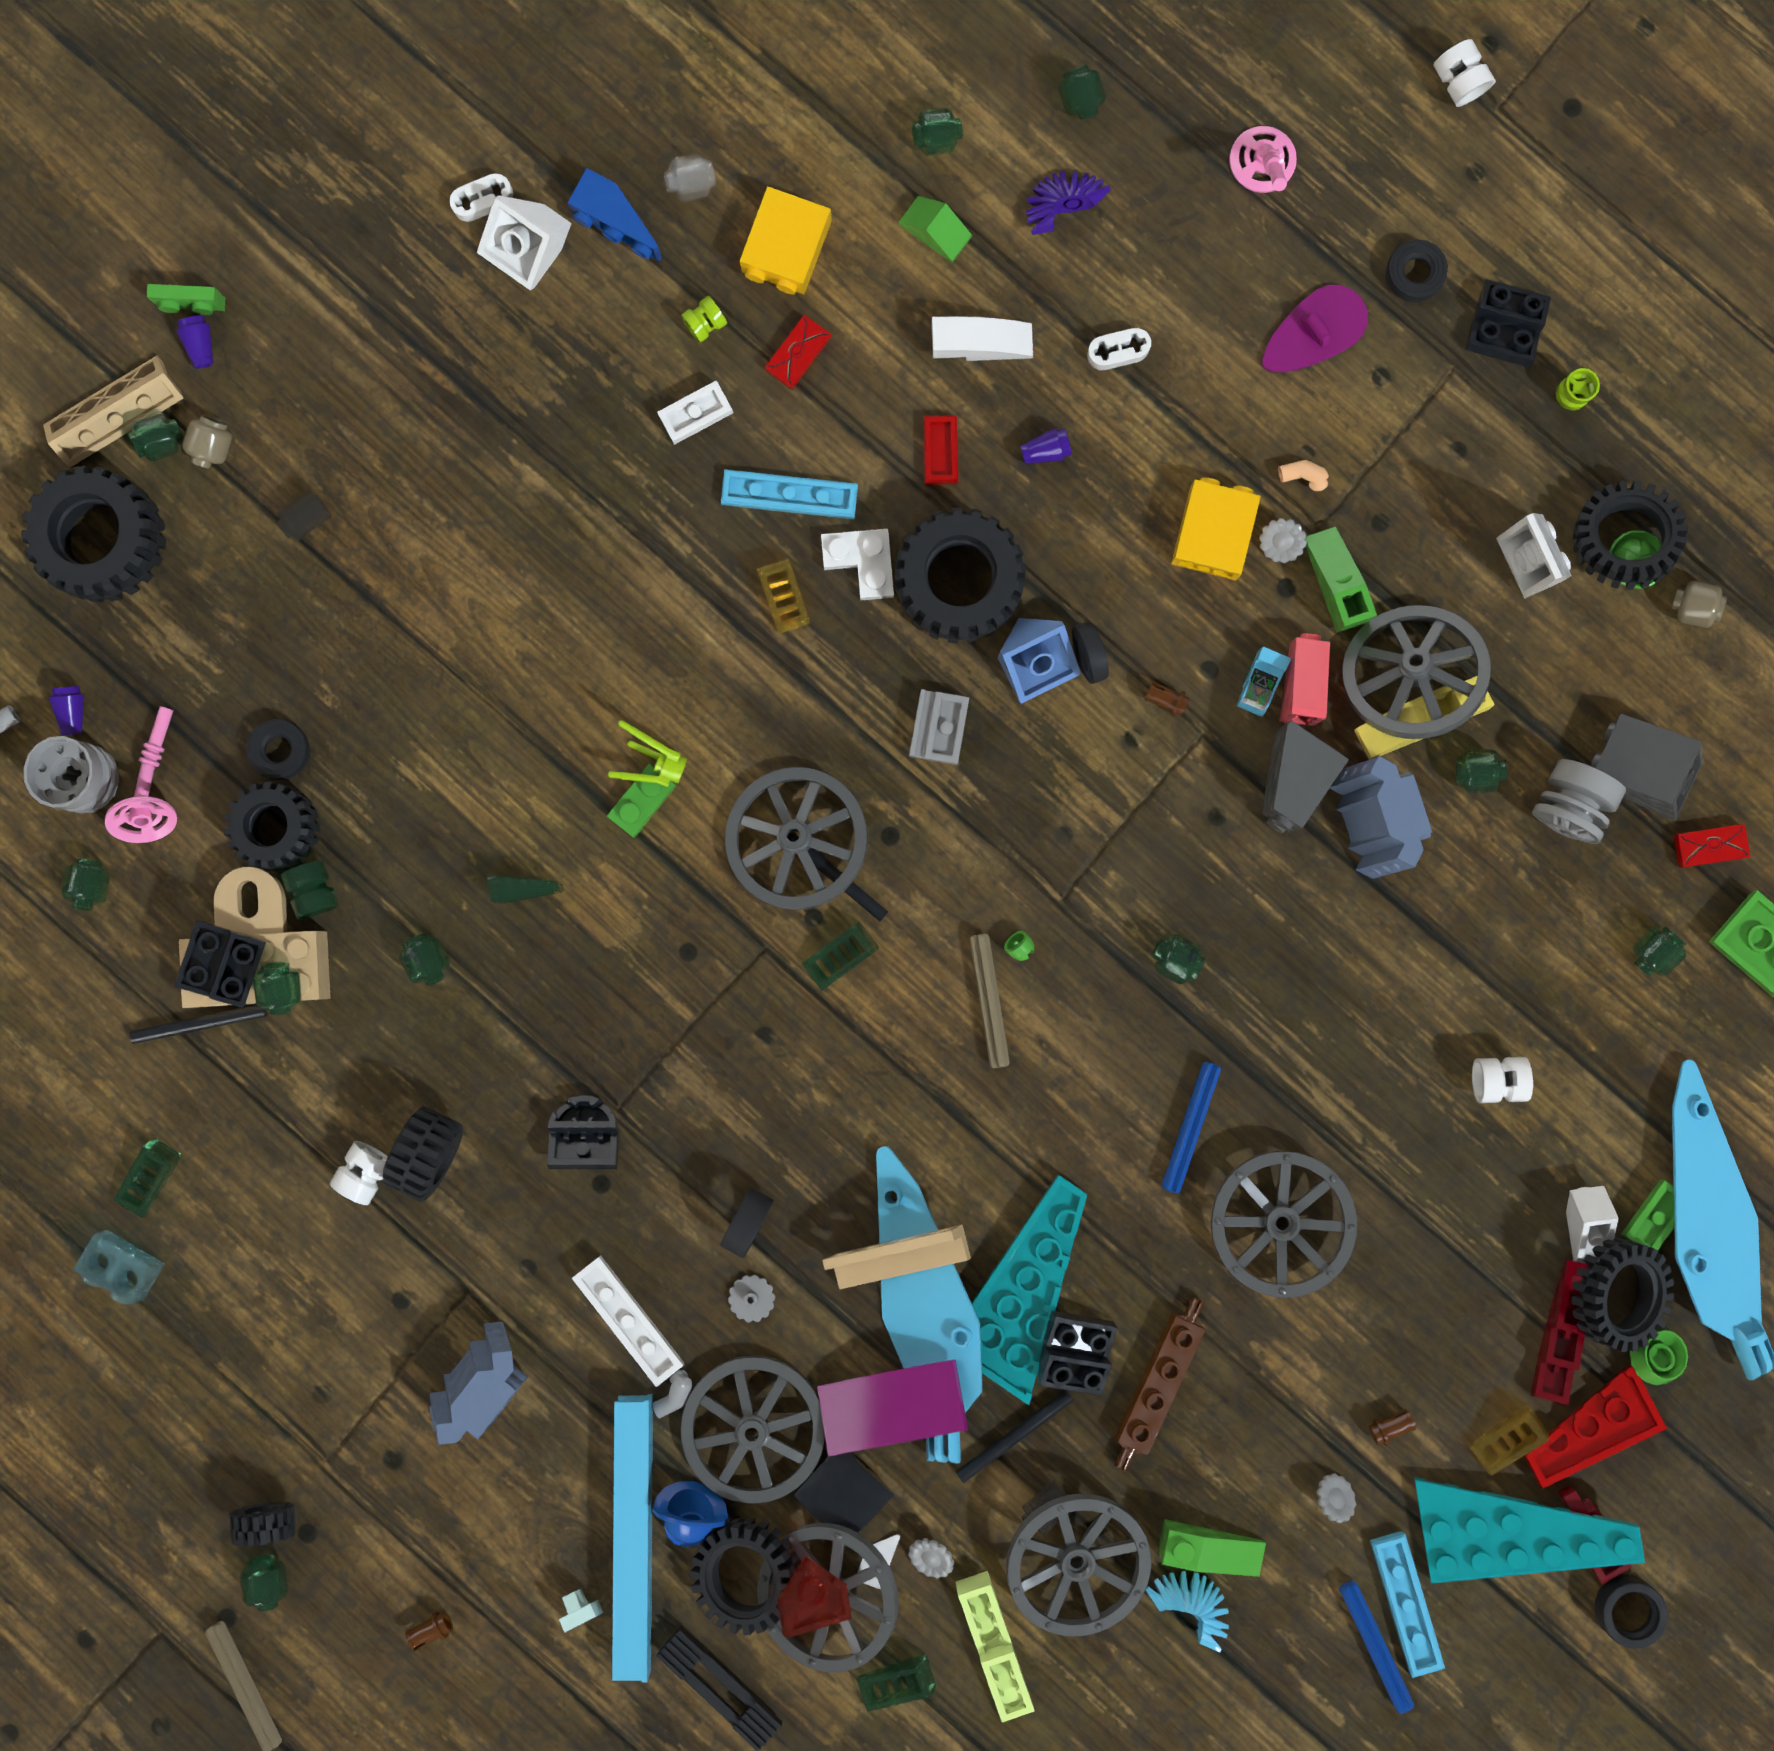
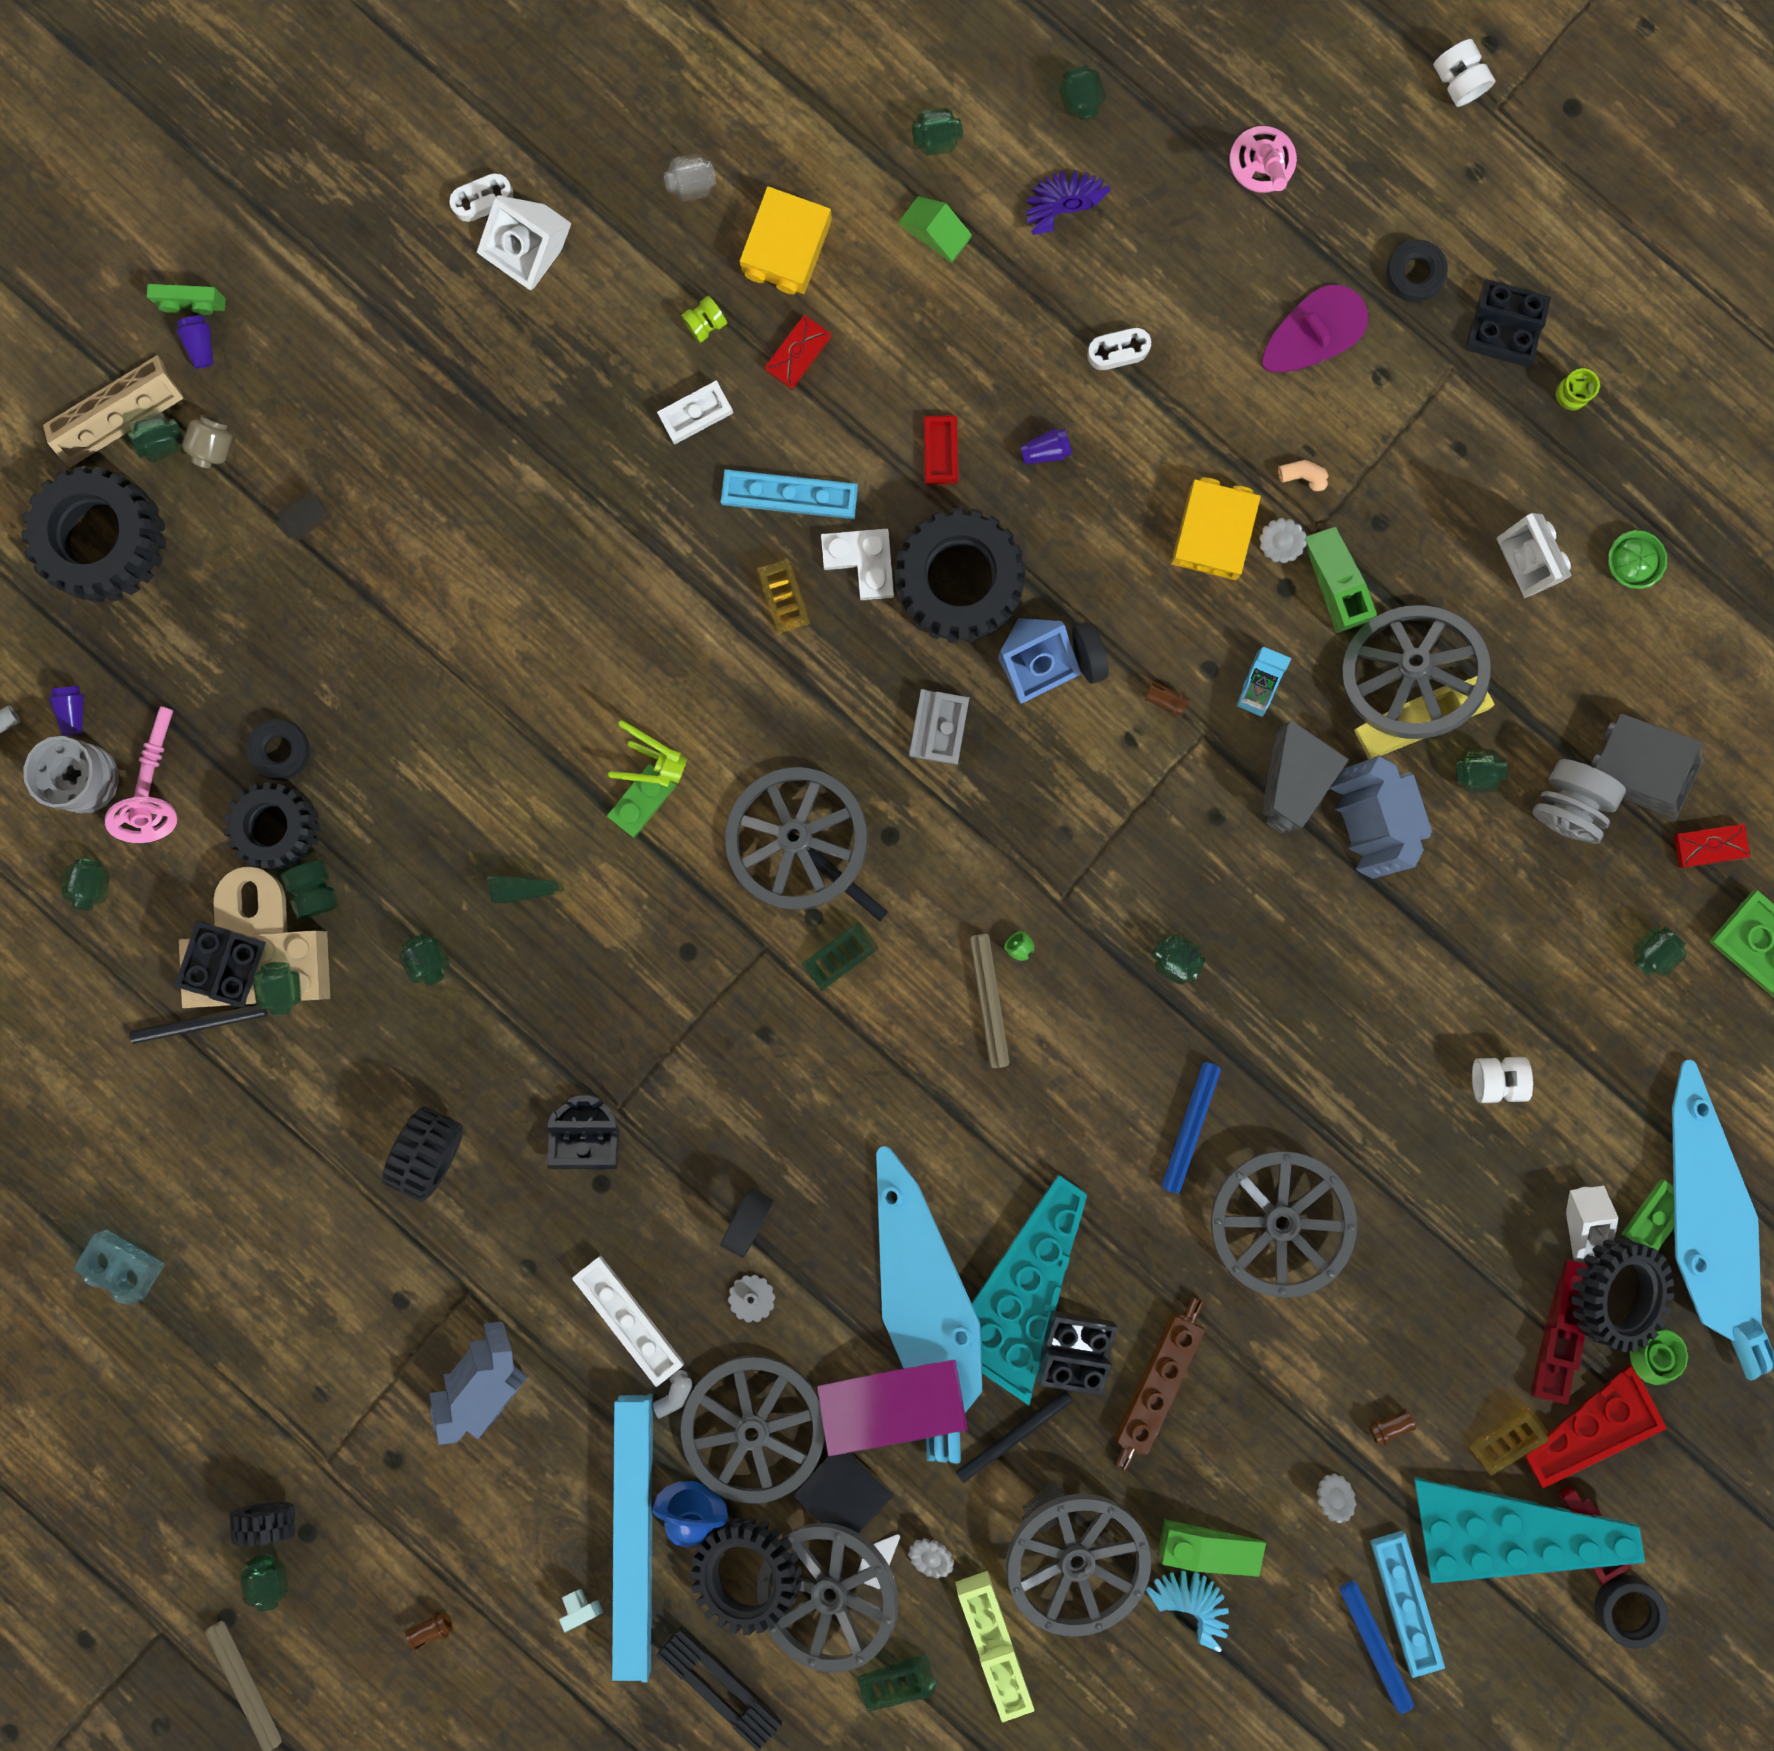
clear green slope [113,1139,182,1218] -> none
white wheel [329,1141,388,1205] -> none
blue slope [568,168,662,261] -> none
clear red plate [777,1556,852,1638] -> none
tan fence [822,1224,971,1289] -> none
white slope [932,317,1033,361] -> none
coral slope [1279,633,1330,727] -> none
black tyre [1572,481,1688,590] -> none
dark tan head [1672,580,1727,628] -> none

